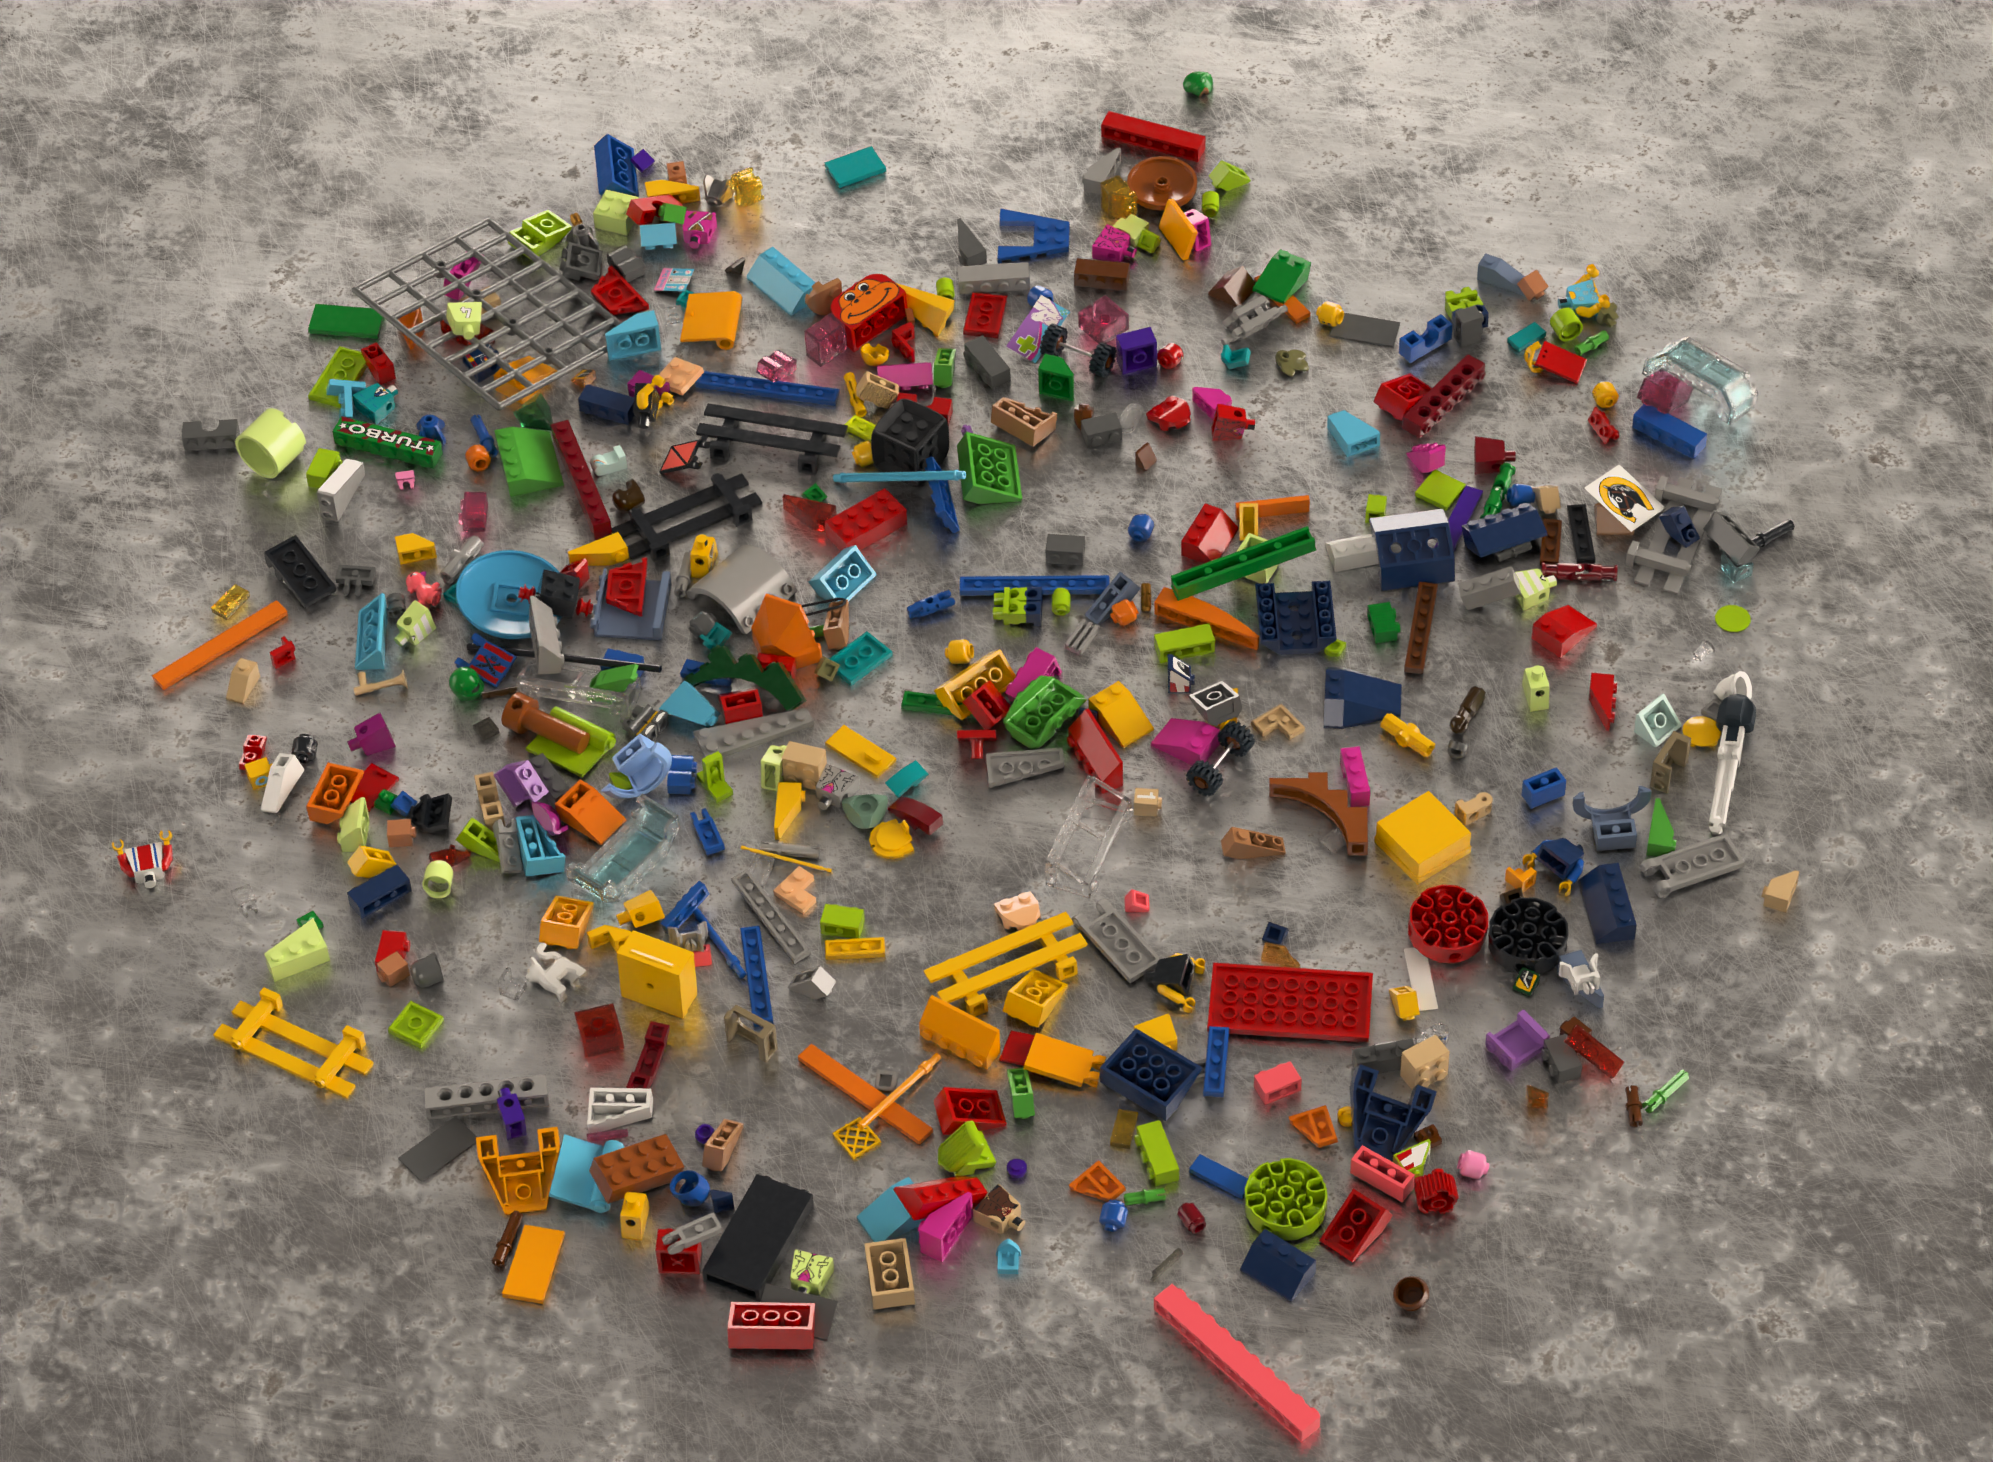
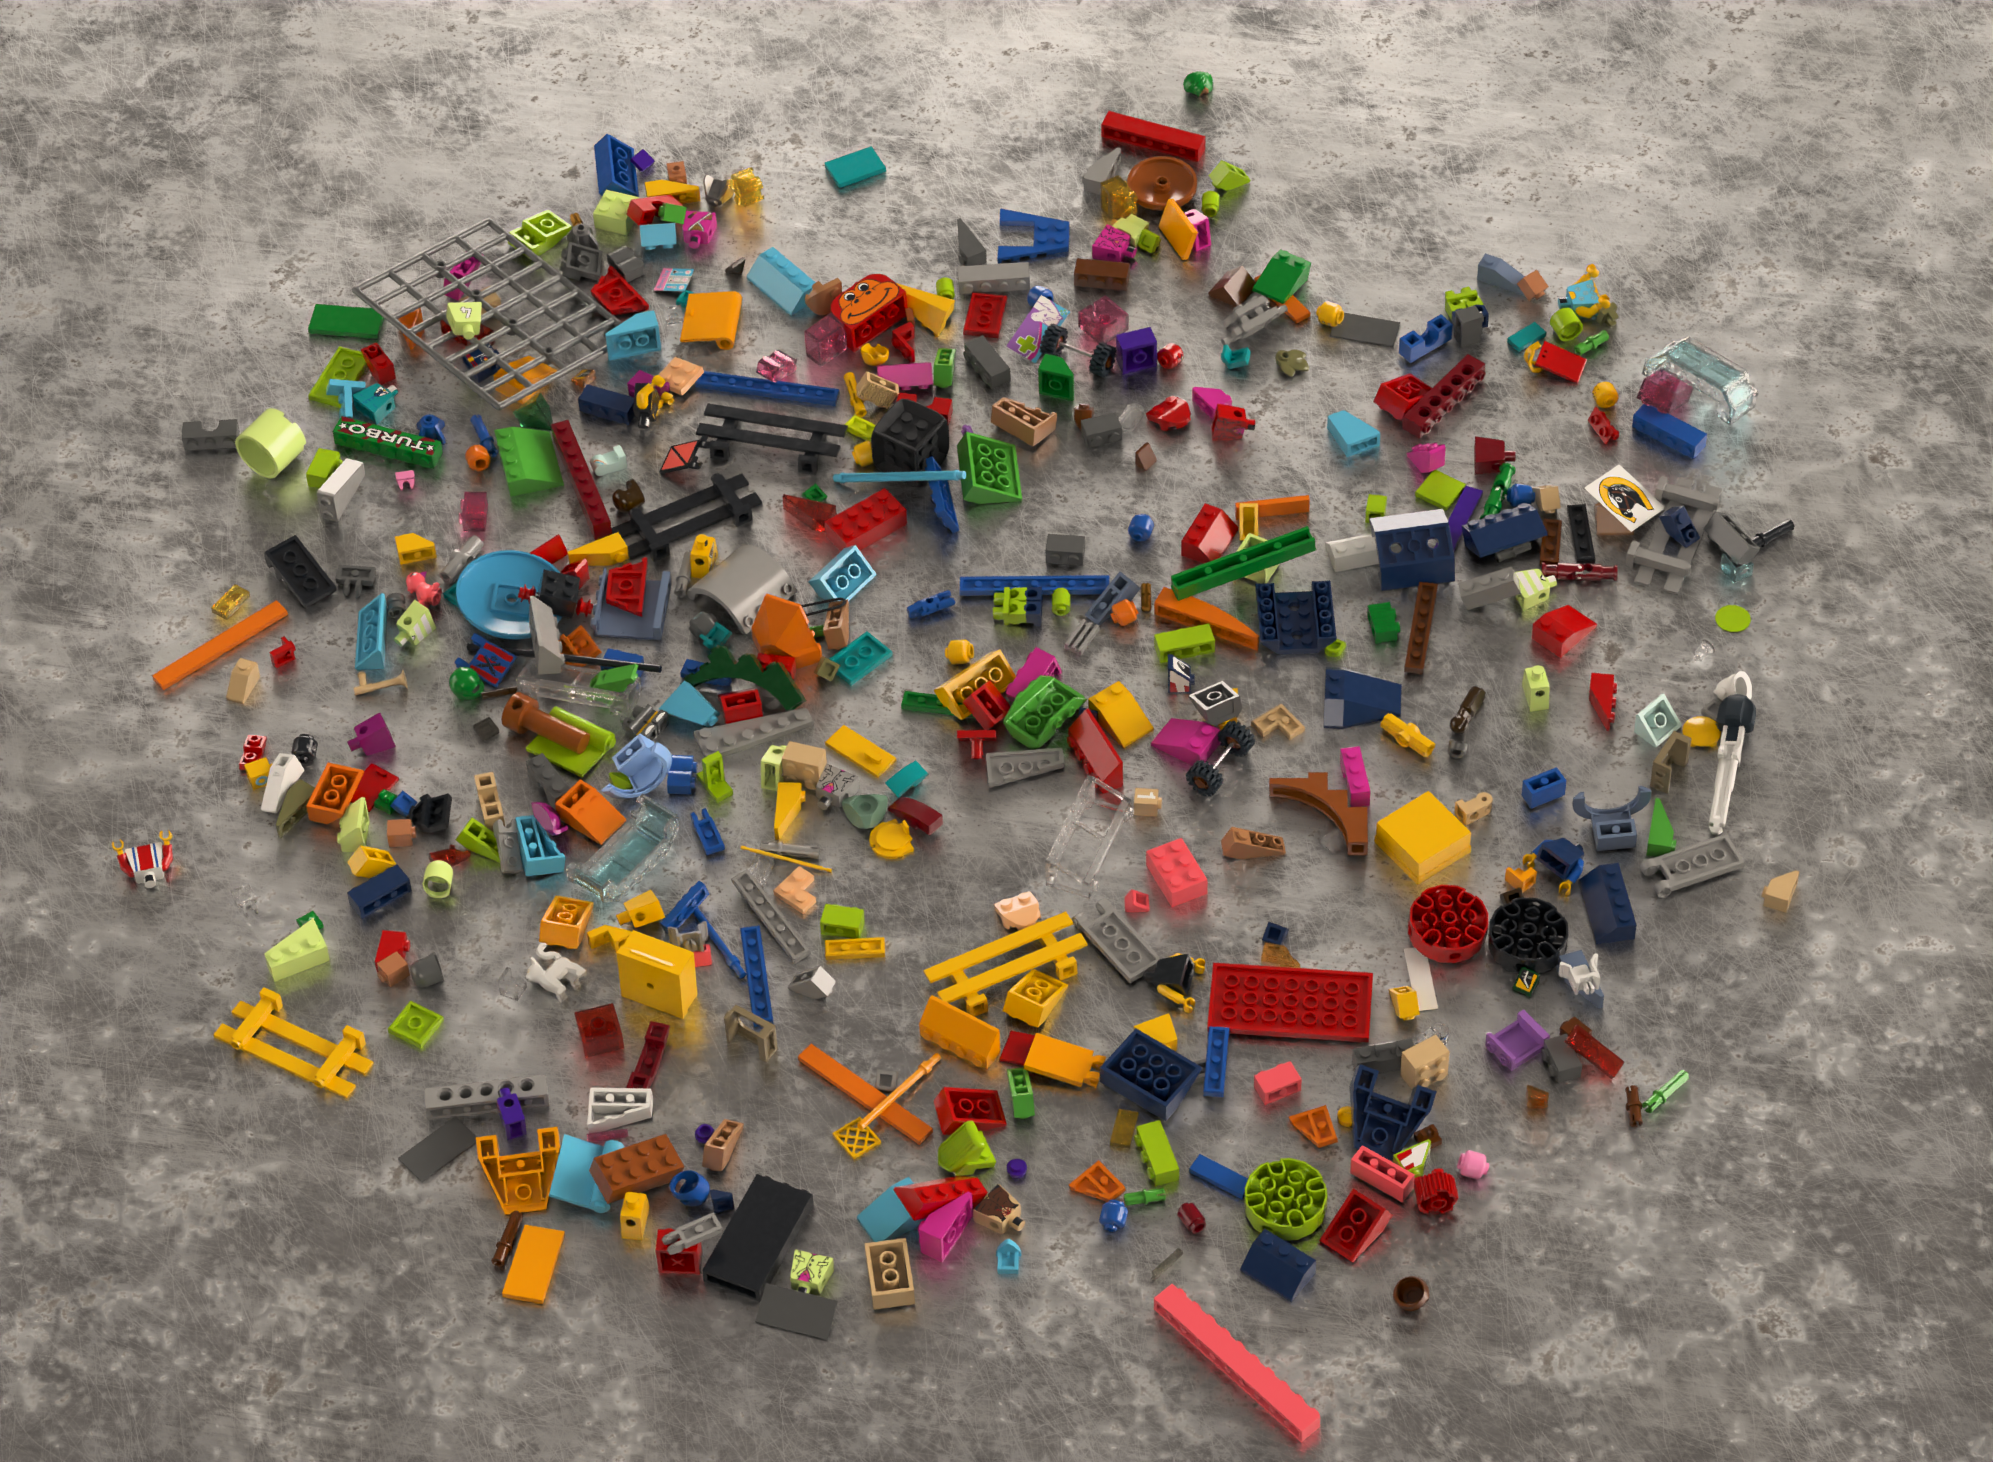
medium lavender panel [494,760,549,807] -> none
red slope [727,1302,815,1350] -> none
none -> olive slope [276,779,315,838]
none -> red slope [530,534,568,564]
none -> orange slope [558,625,602,668]
none -> coral brick [1146,838,1208,908]

